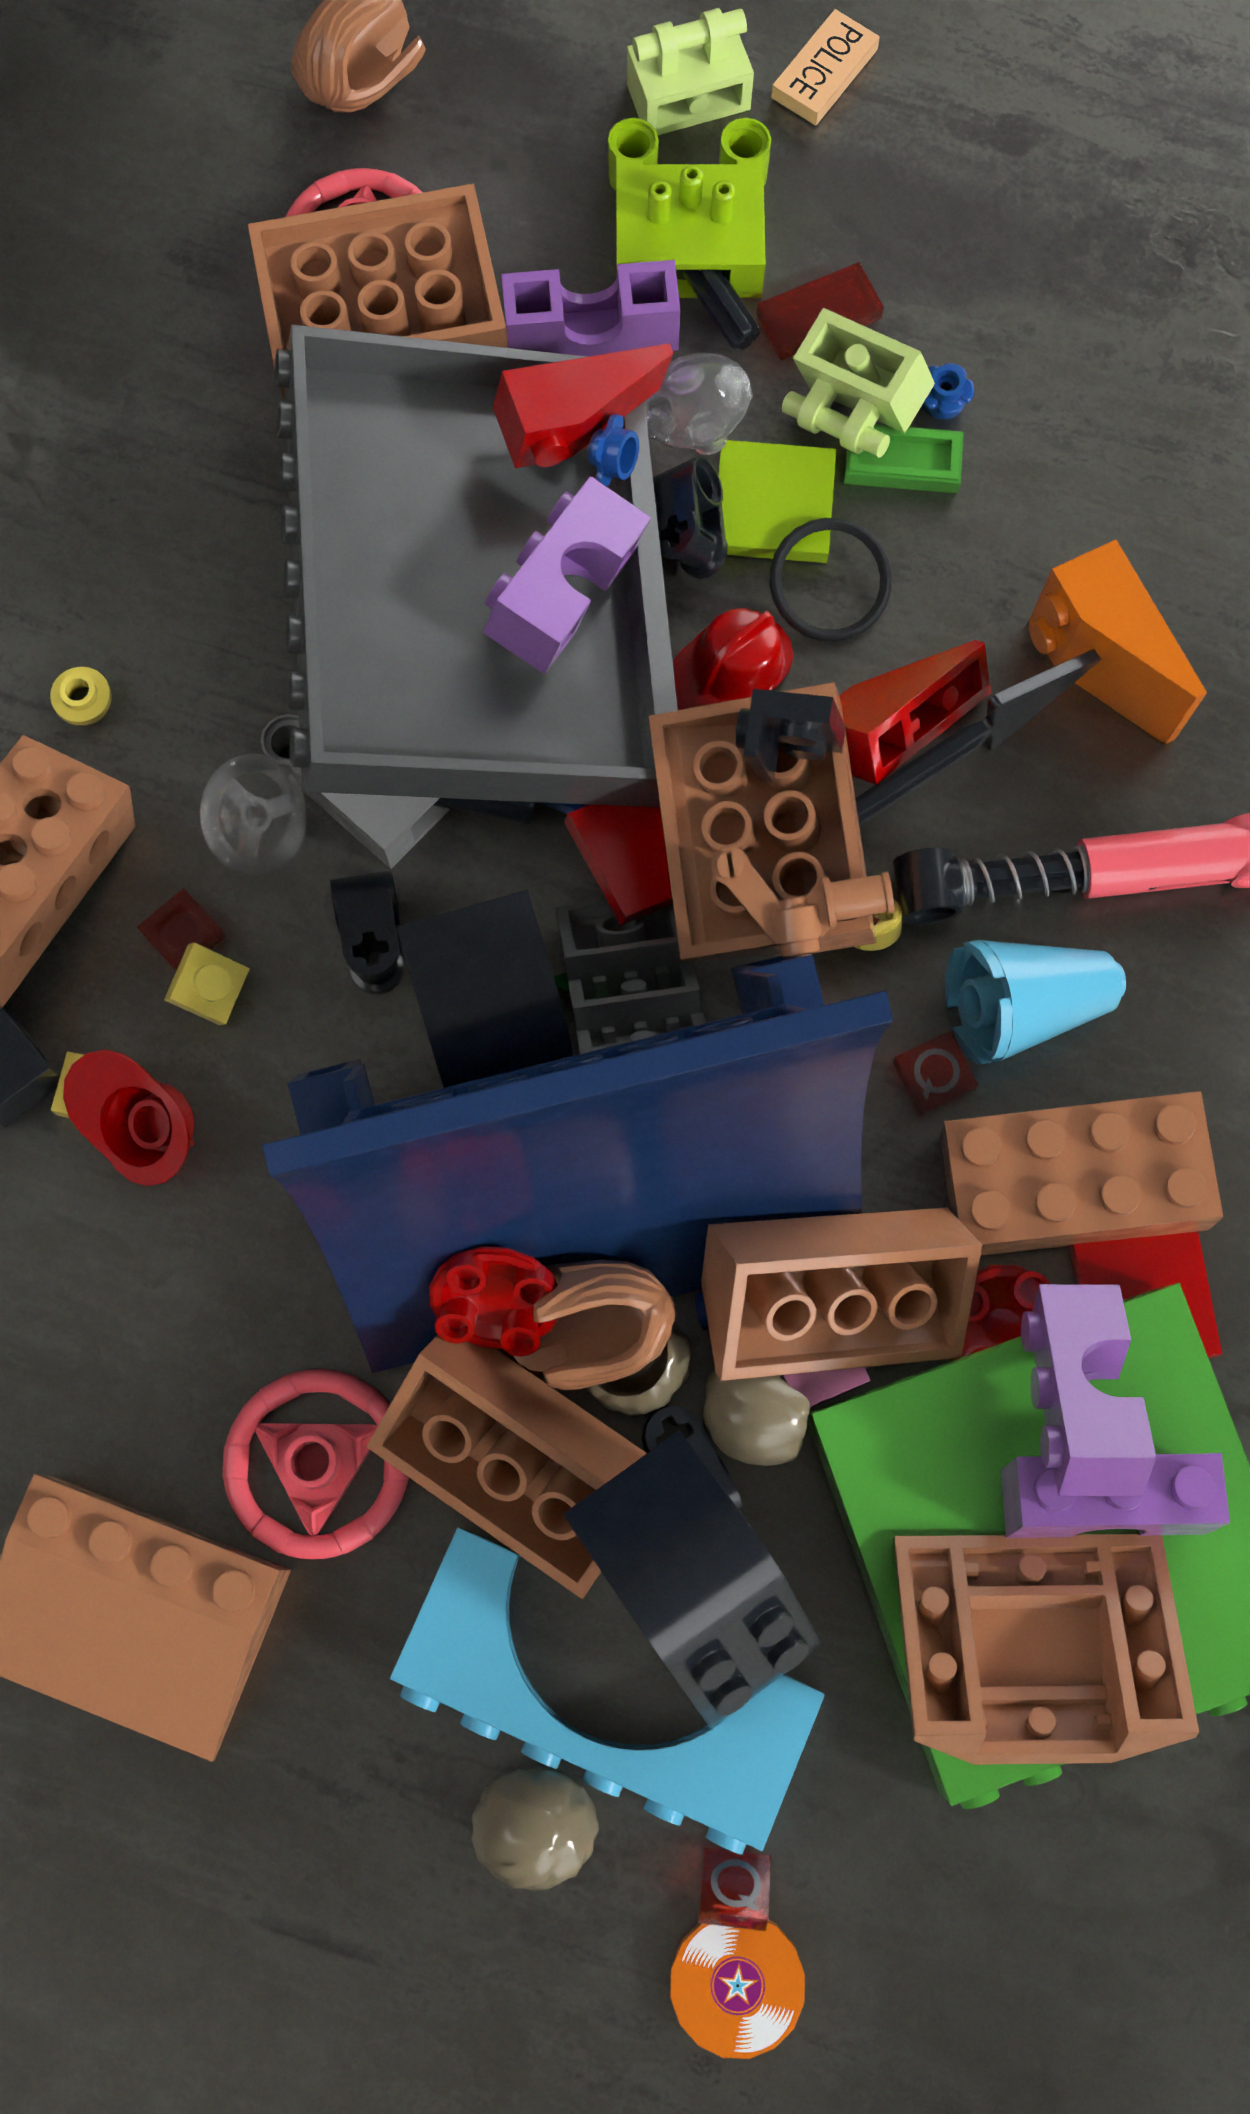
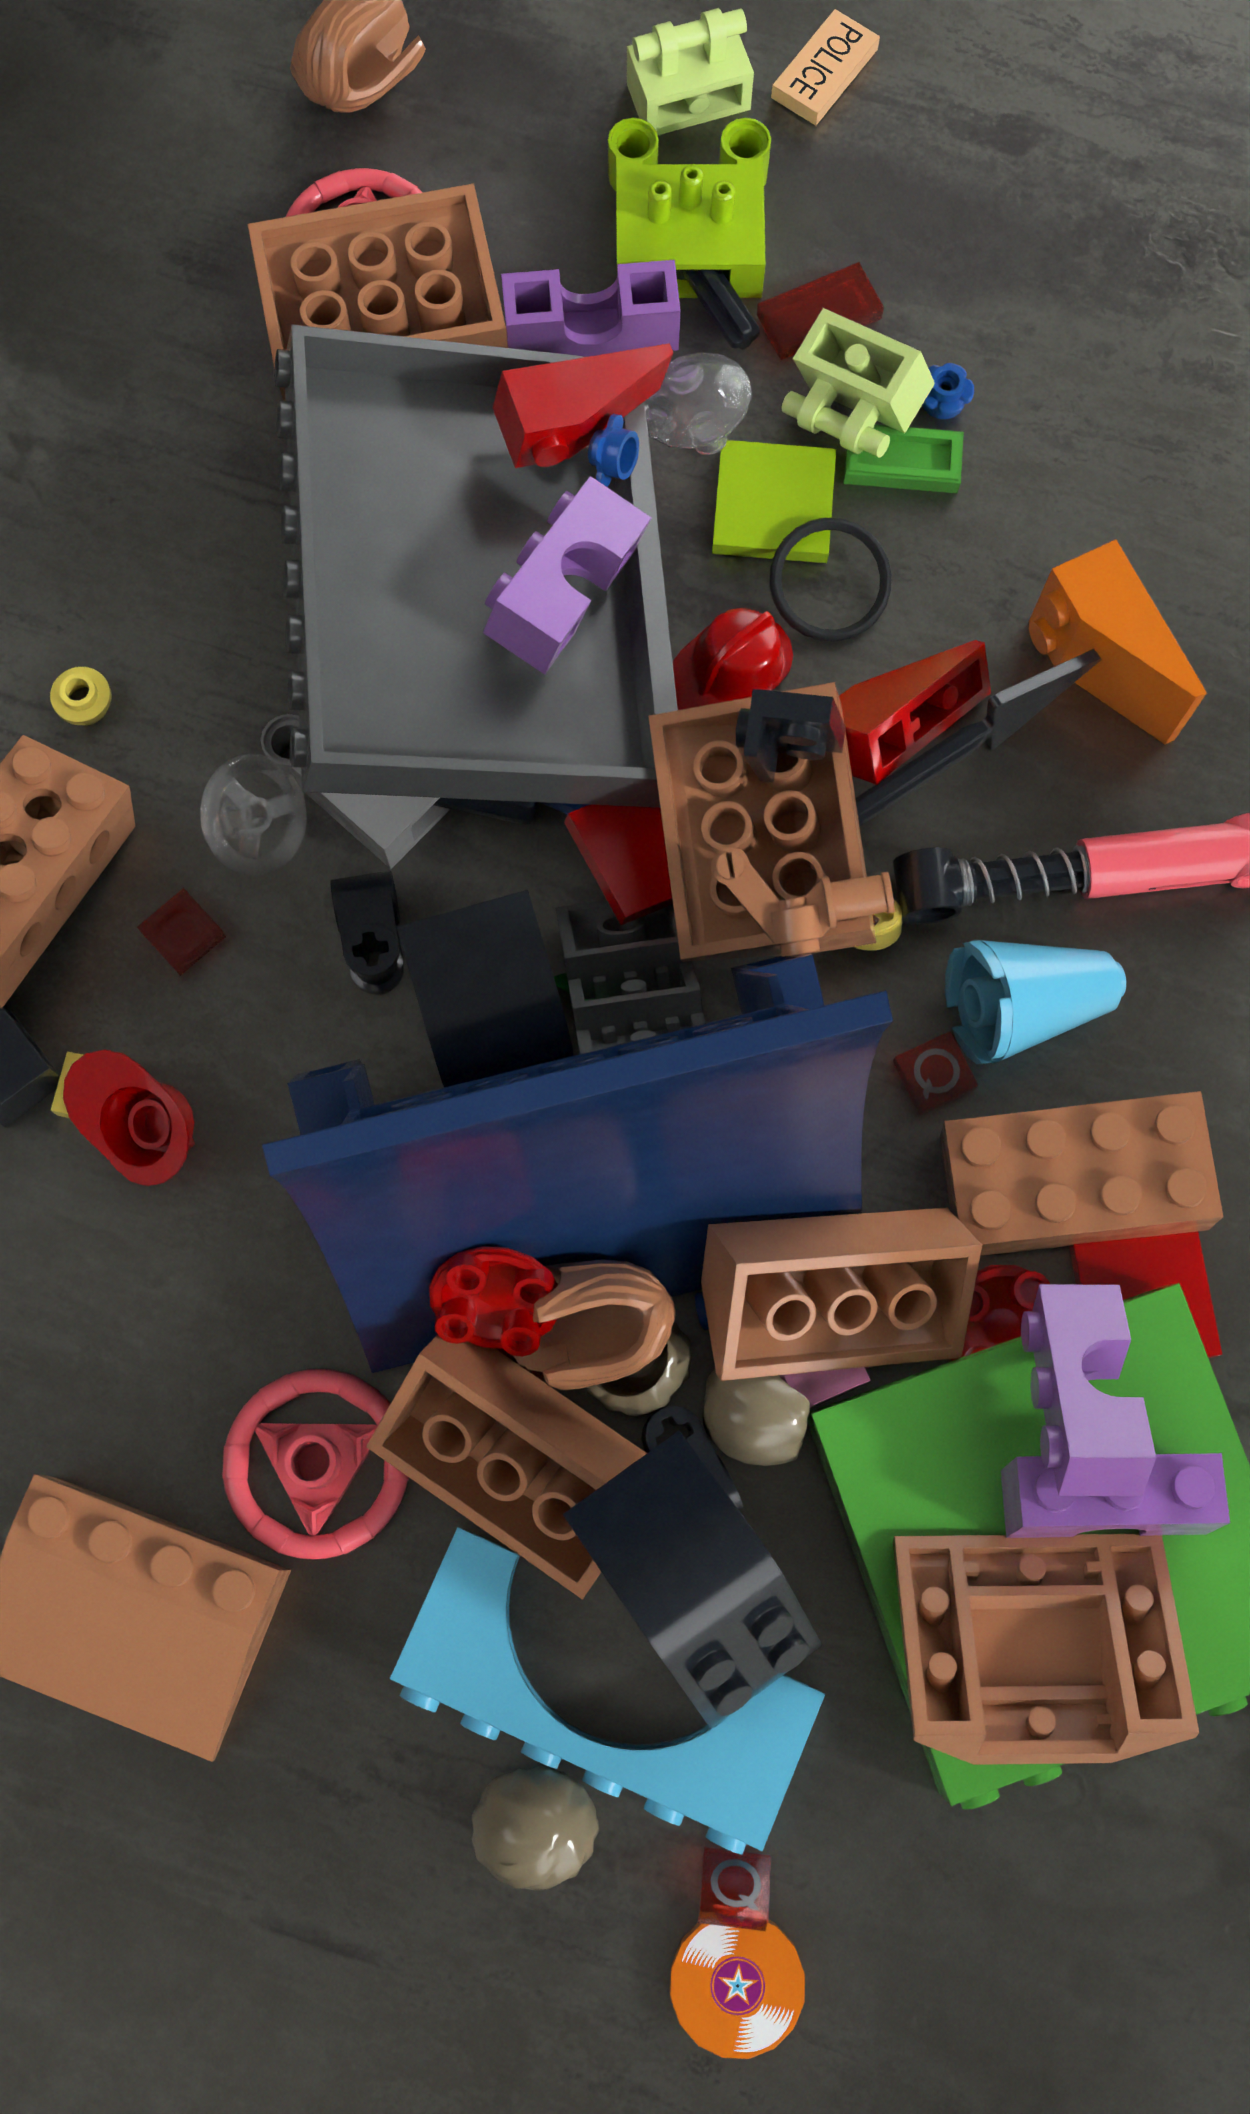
light yellow plate [164,942,250,1026] -> none
black piece [653,455,728,579] -> none

